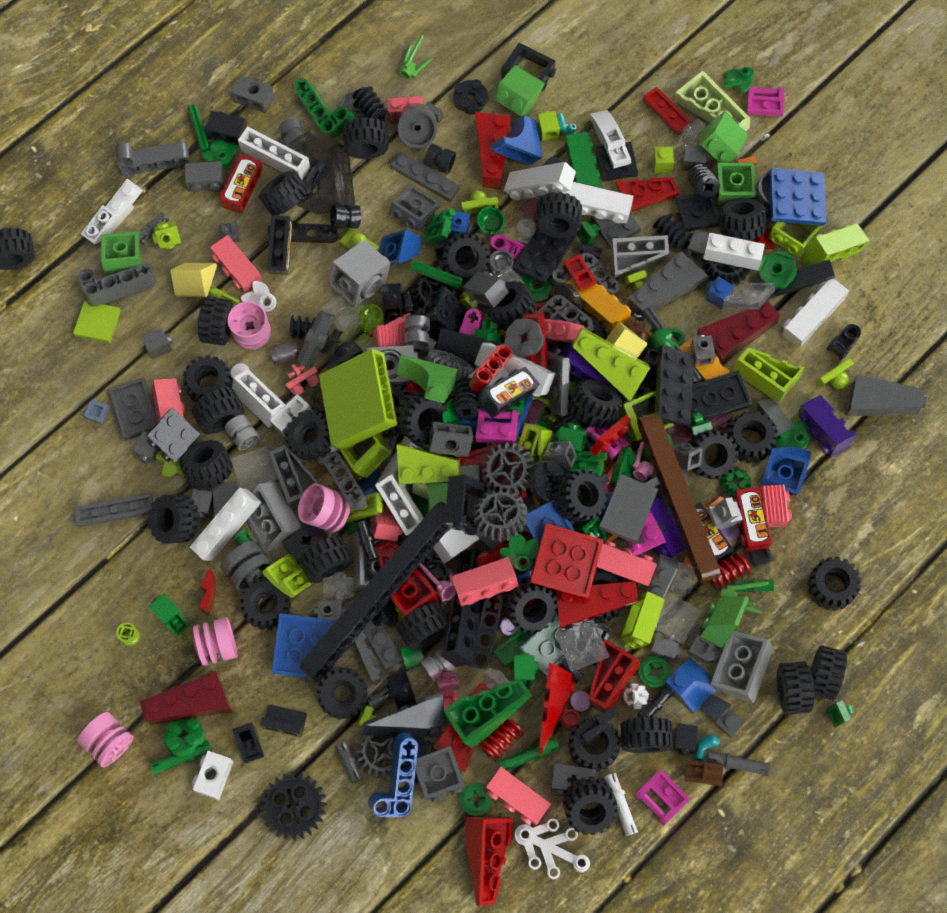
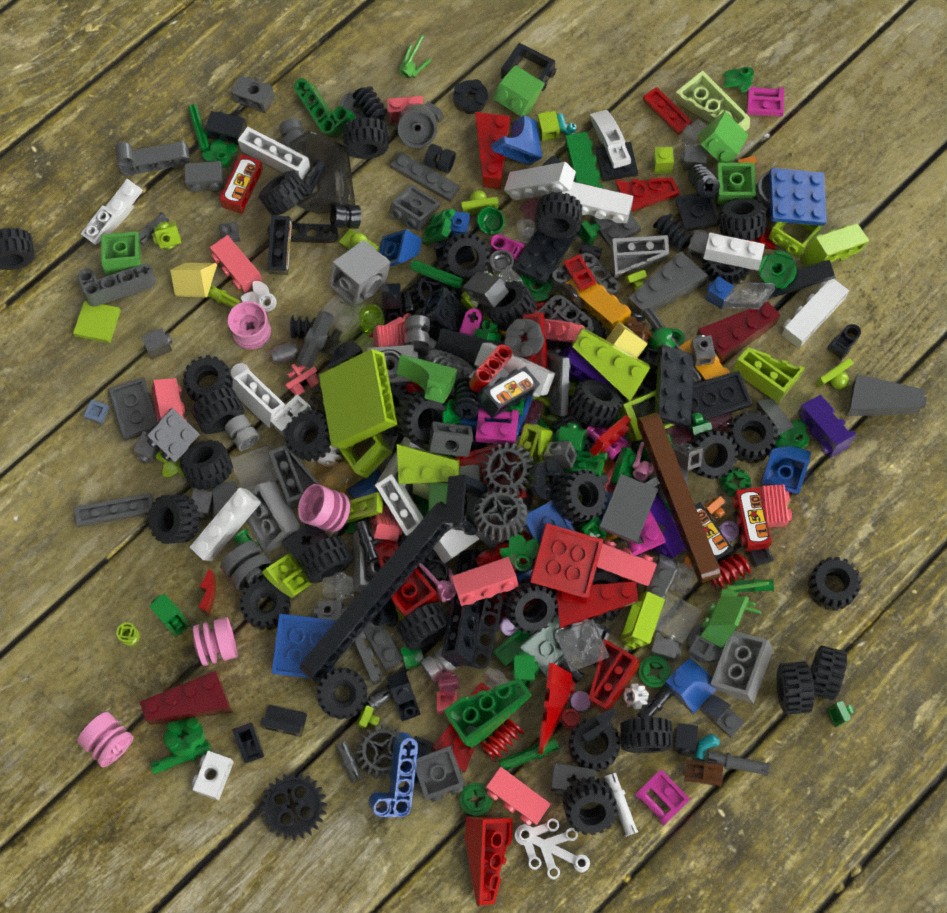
black tyre [198,296,234,346] -> none
dark grey beam [323,451,367,510] -> none
black wedge [358,693,445,738] -> none
light grey brick [707,497,743,529] -> none

